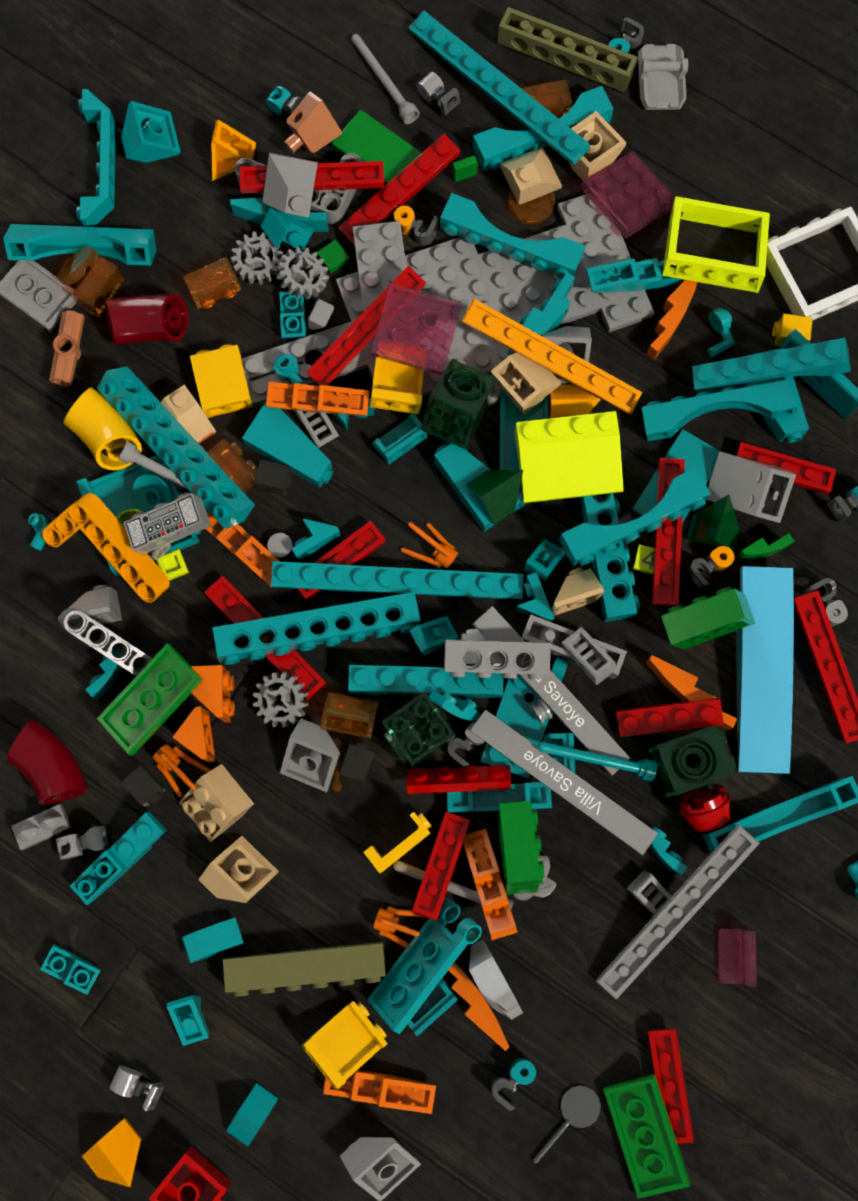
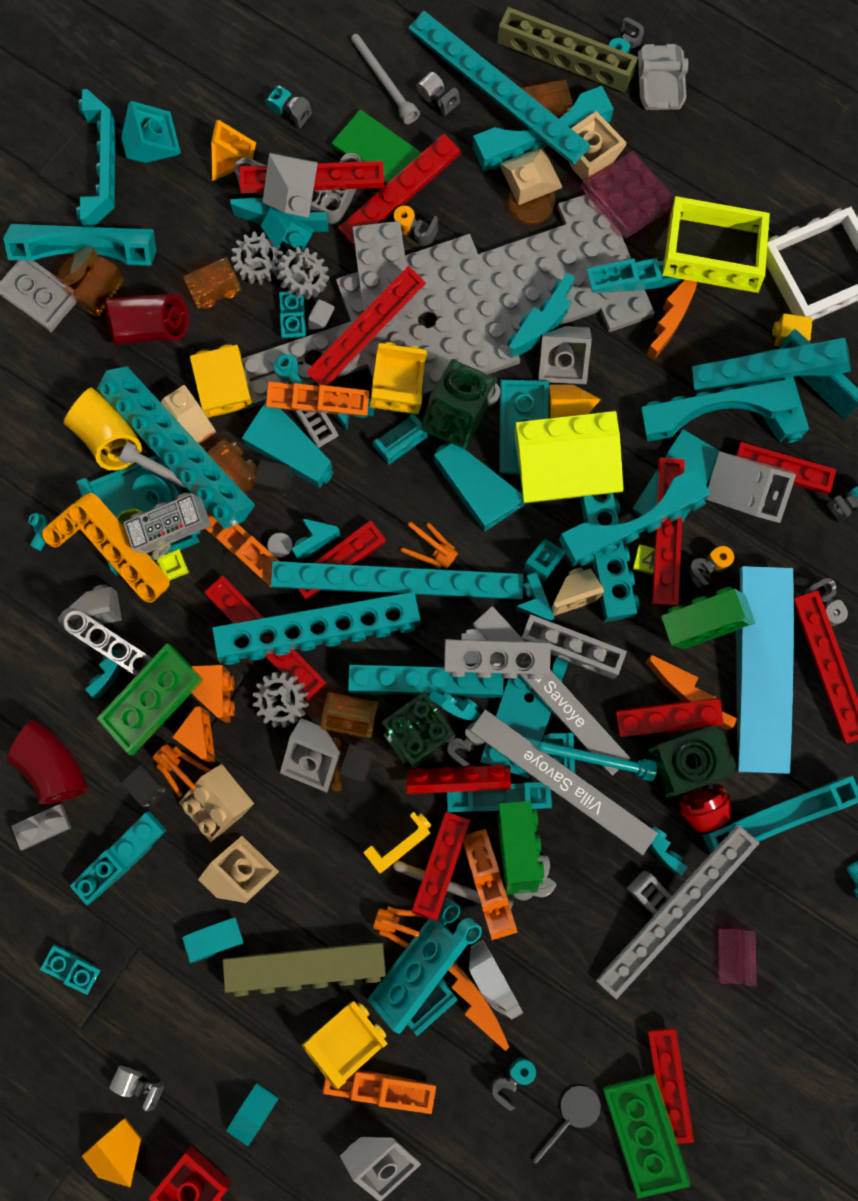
nougat piece [49,310,85,387] -> none
leg [56,826,109,860] -> none
teal slope [167,995,209,1046] -> none
nougat torso [284,92,343,153] -> none
green tile [317,240,350,274] -> none
clear pink plate [371,283,462,375] -> none
teal slope [410,616,459,655] -> none
teal arch [440,193,586,279] -> none
green tile [452,156,478,182] -> none
light orange tile [461,298,642,415] -> none
dark green slope [466,470,523,525] -> none
tan slope [491,353,561,415] -> none
light grey bush [529,698,553,725] -> none
light grey slope [562,627,616,685] -> none
dark green slope [685,494,740,553] -> none
teal plate [707,307,735,358] -> none
green slope [736,533,795,560] -> none

